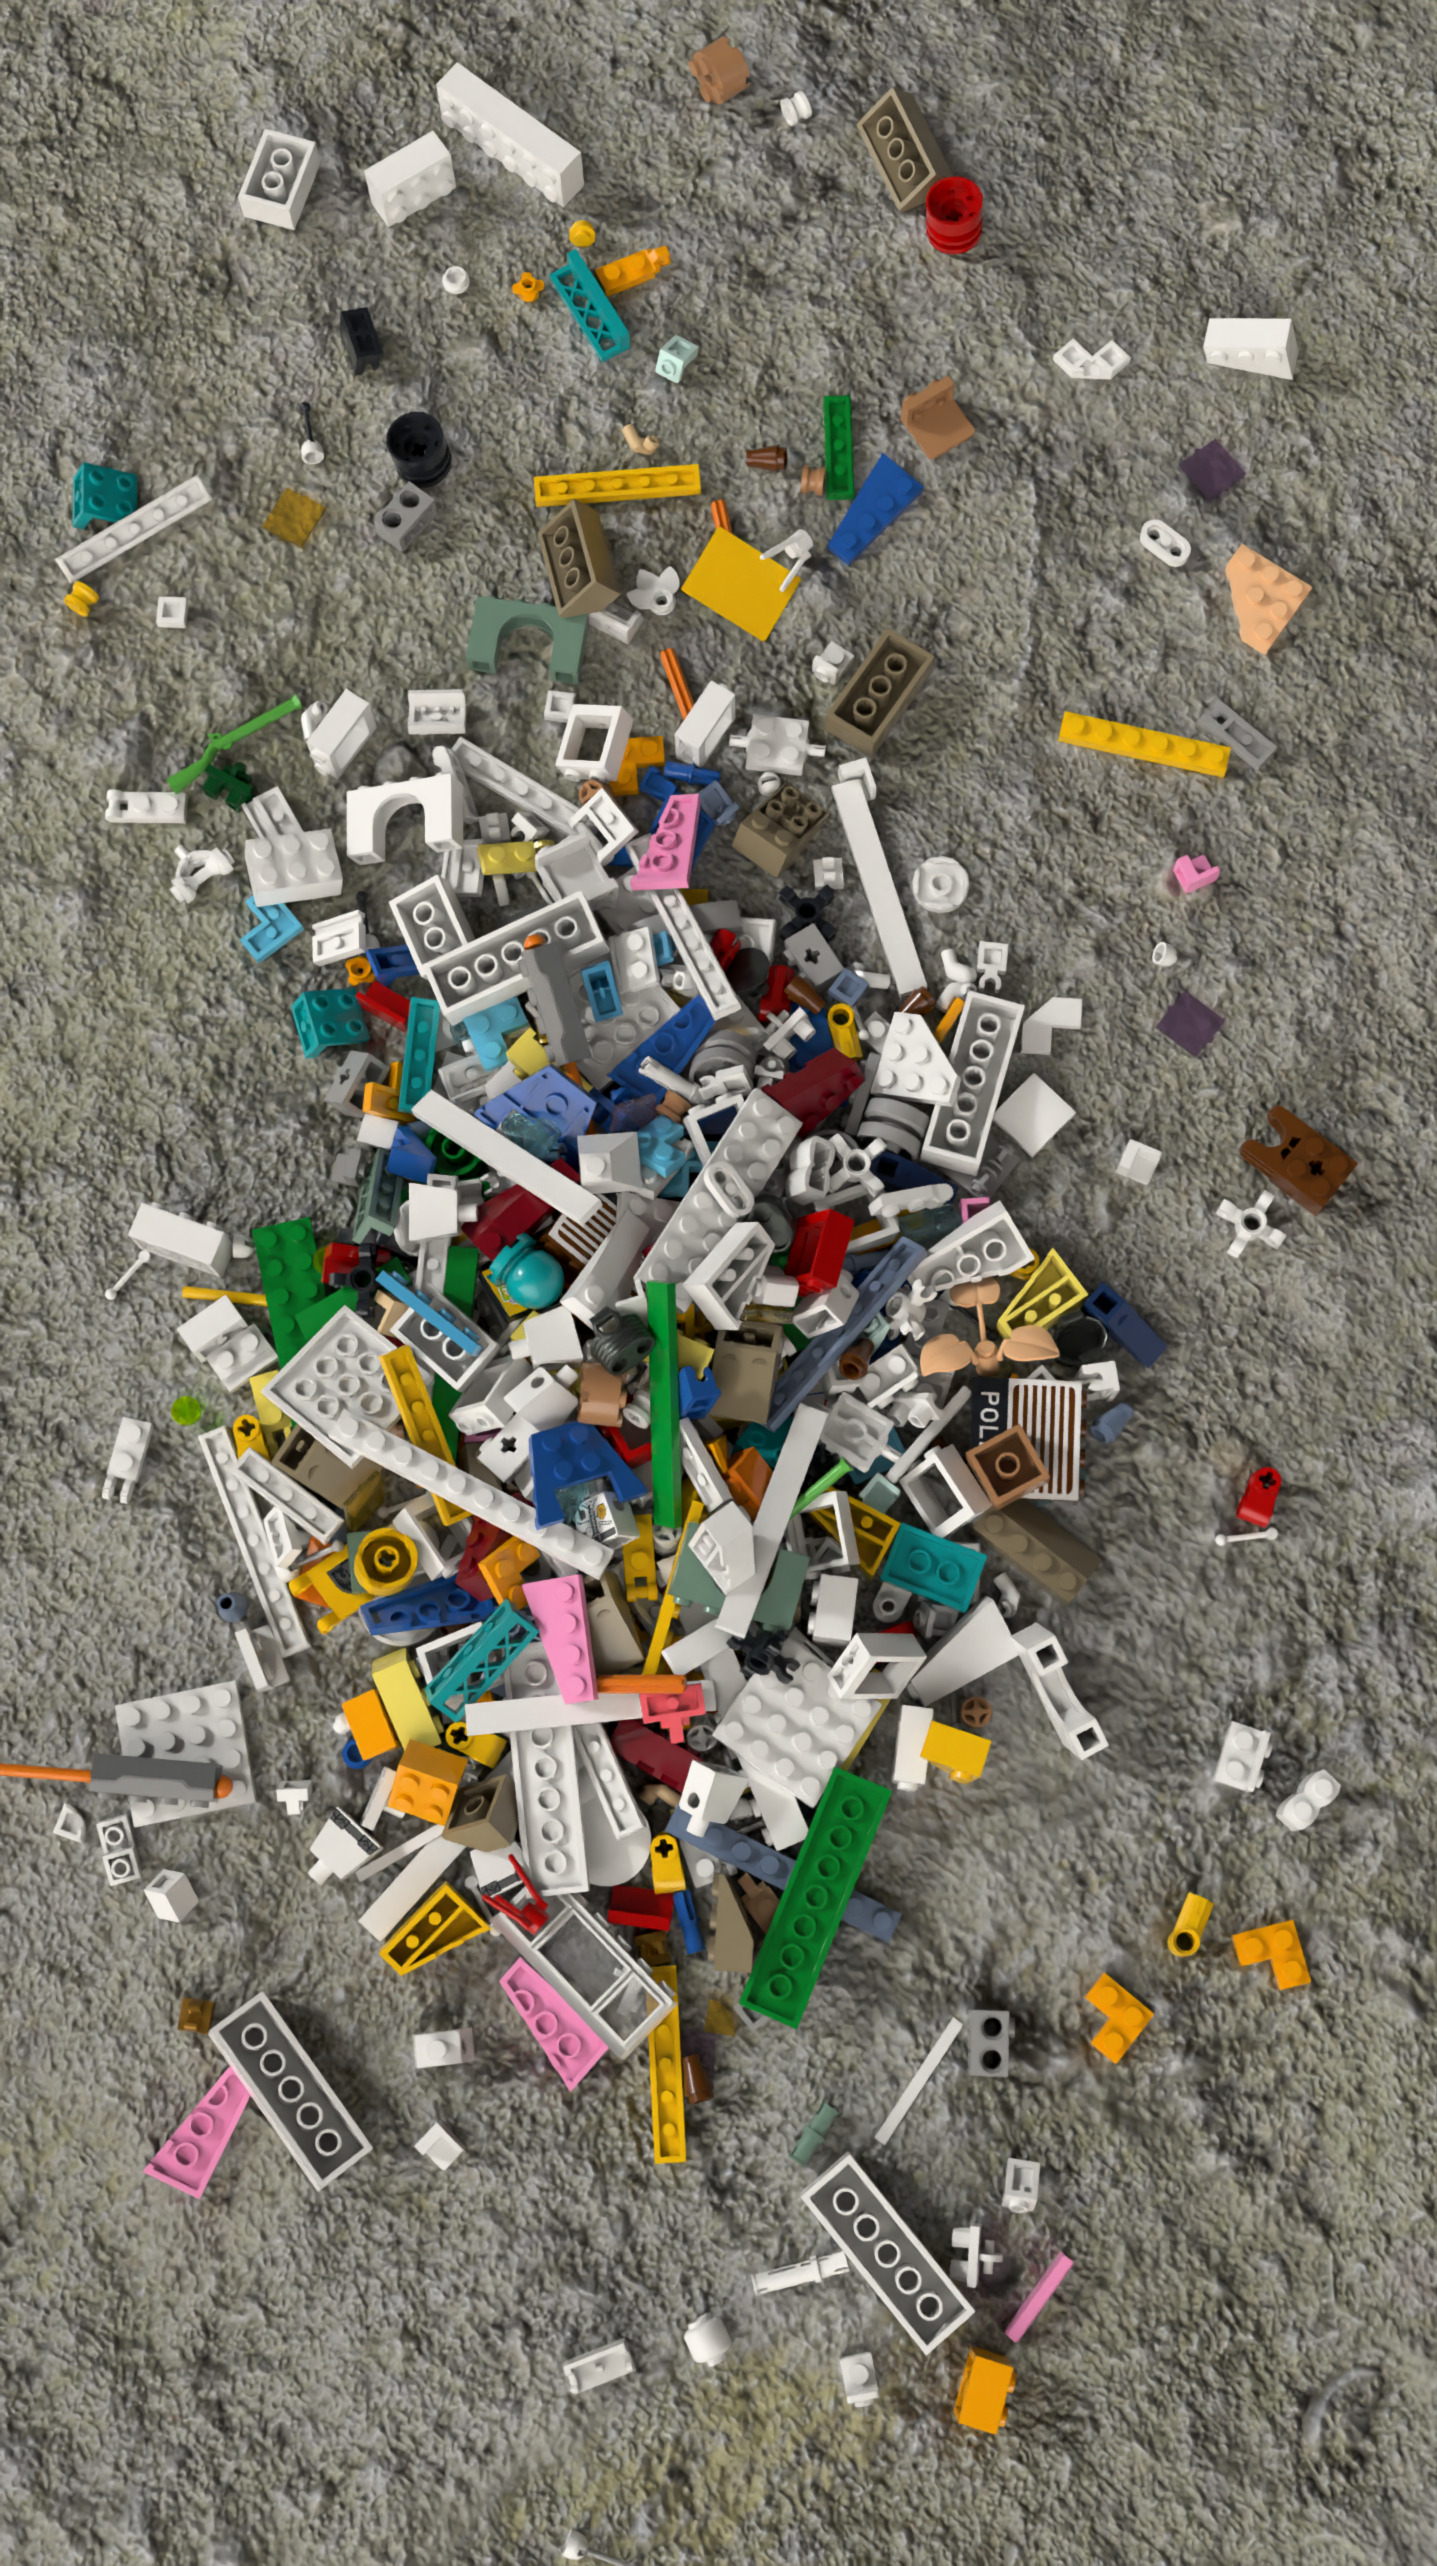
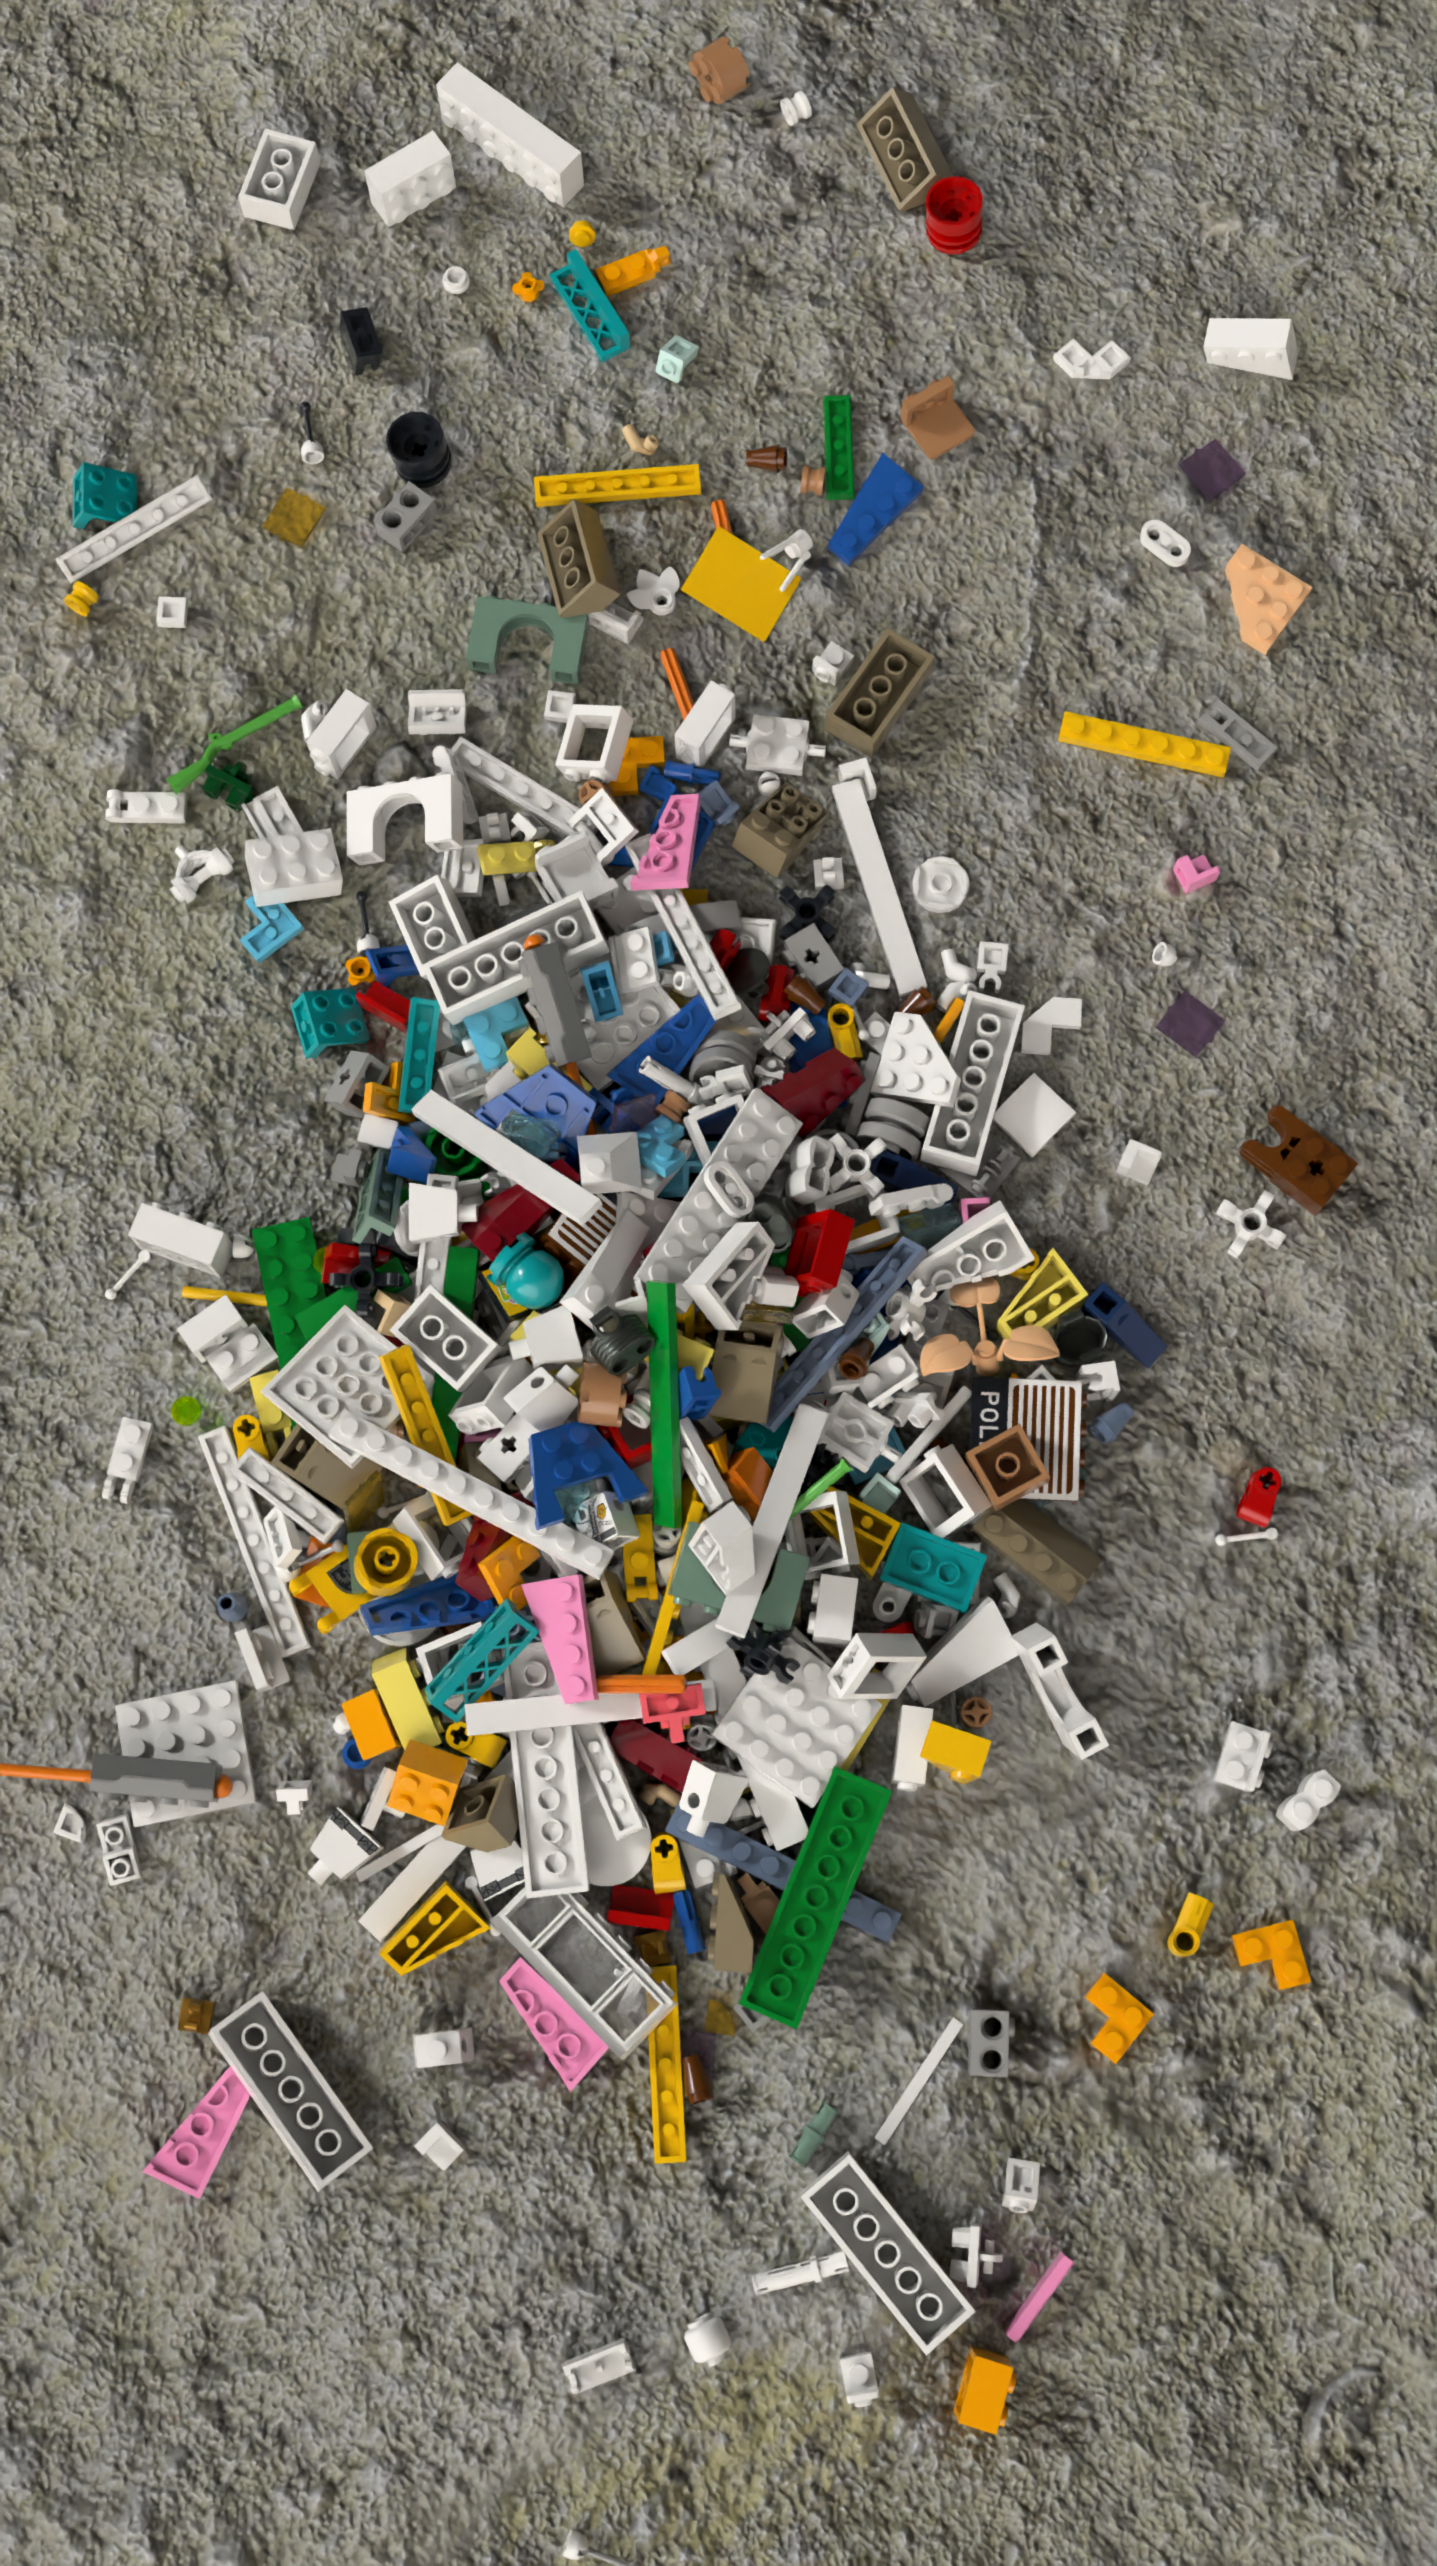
white panel [144,1869,198,1923] -> none
white plate [312,910,366,966] -> none
dark azure plate [375,1270,484,1357] -> none
red plant [482,1854,550,1935] -> none

